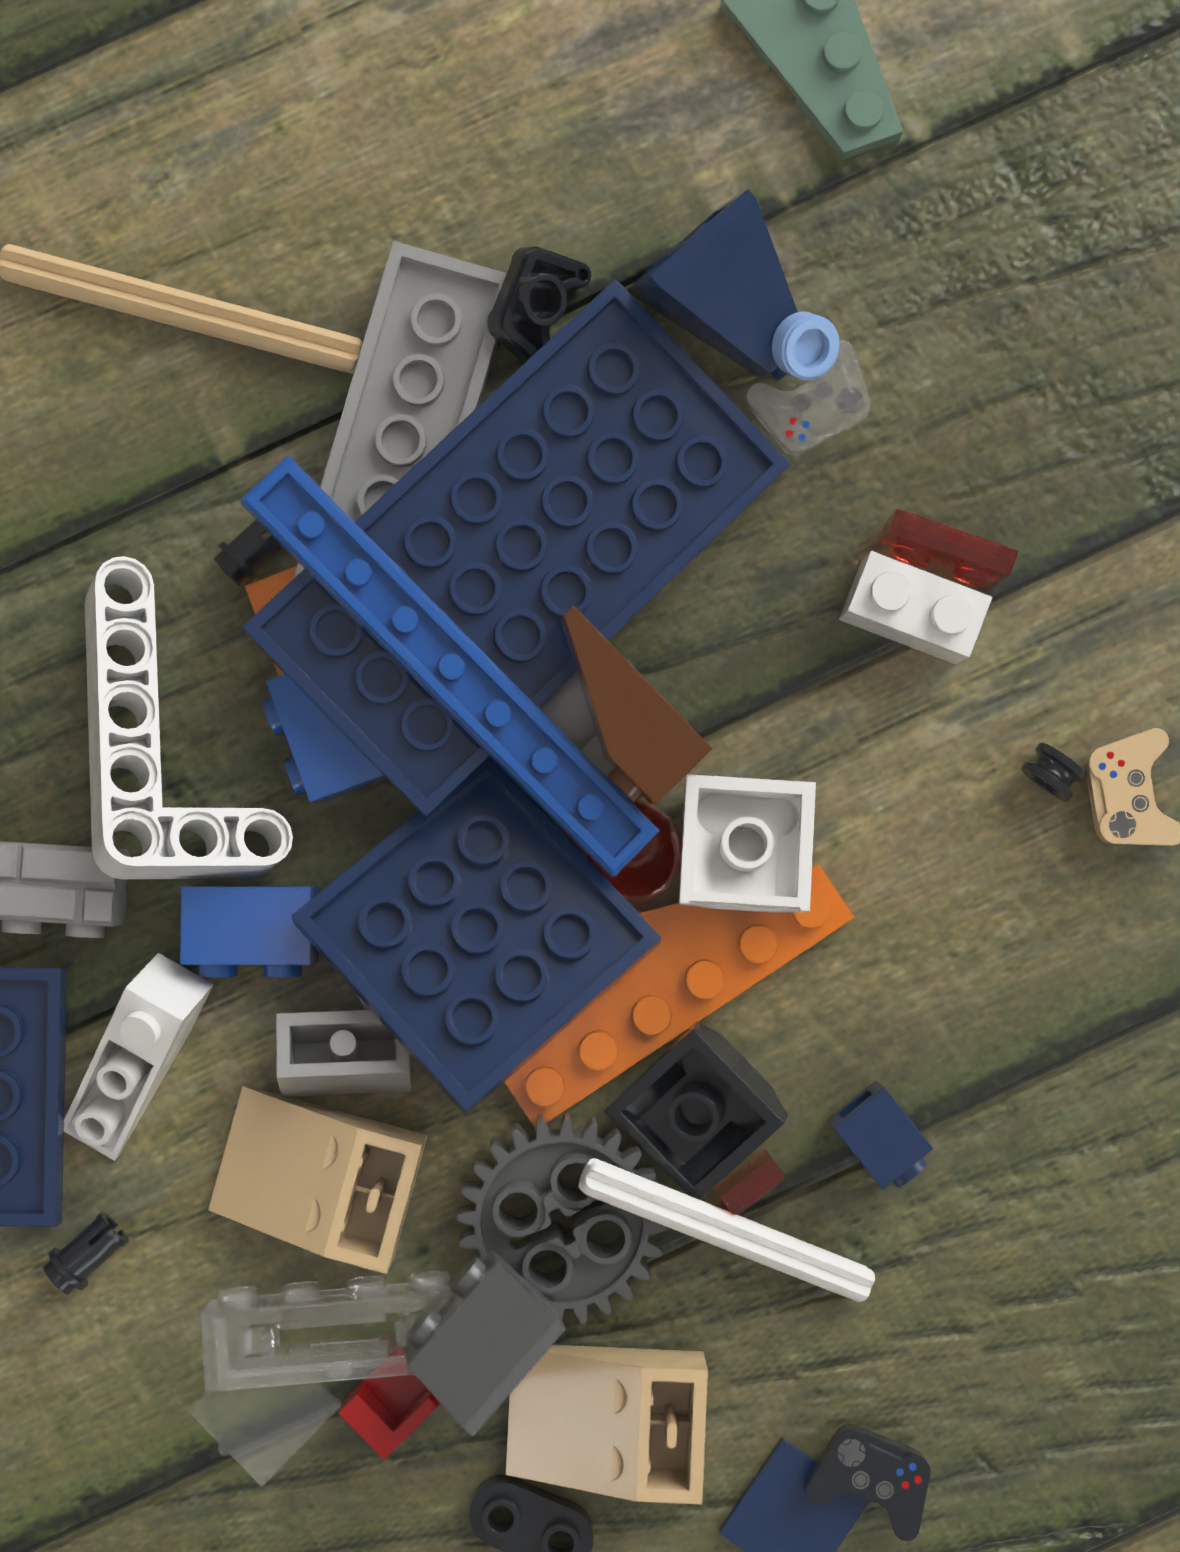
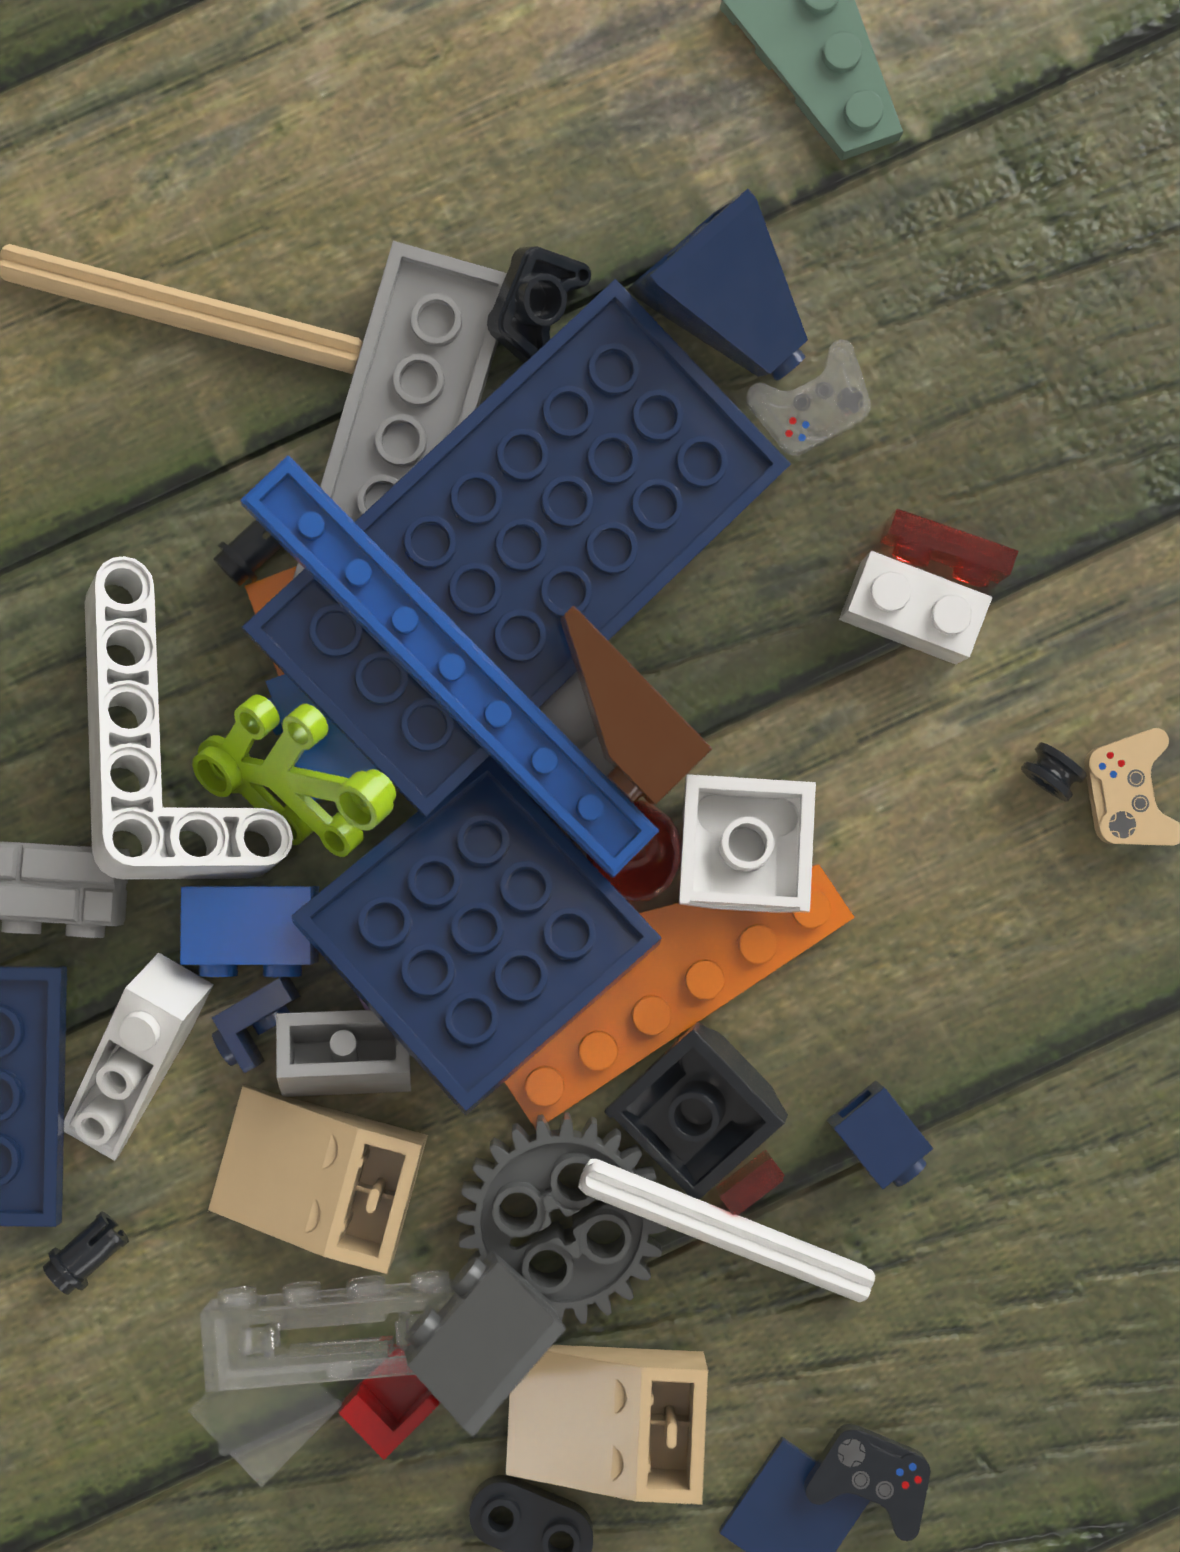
light blue tile [772,312,839,380] -> none
none -> lime plant [192,694,396,857]
none -> dark blue bracket [212,977,301,1073]

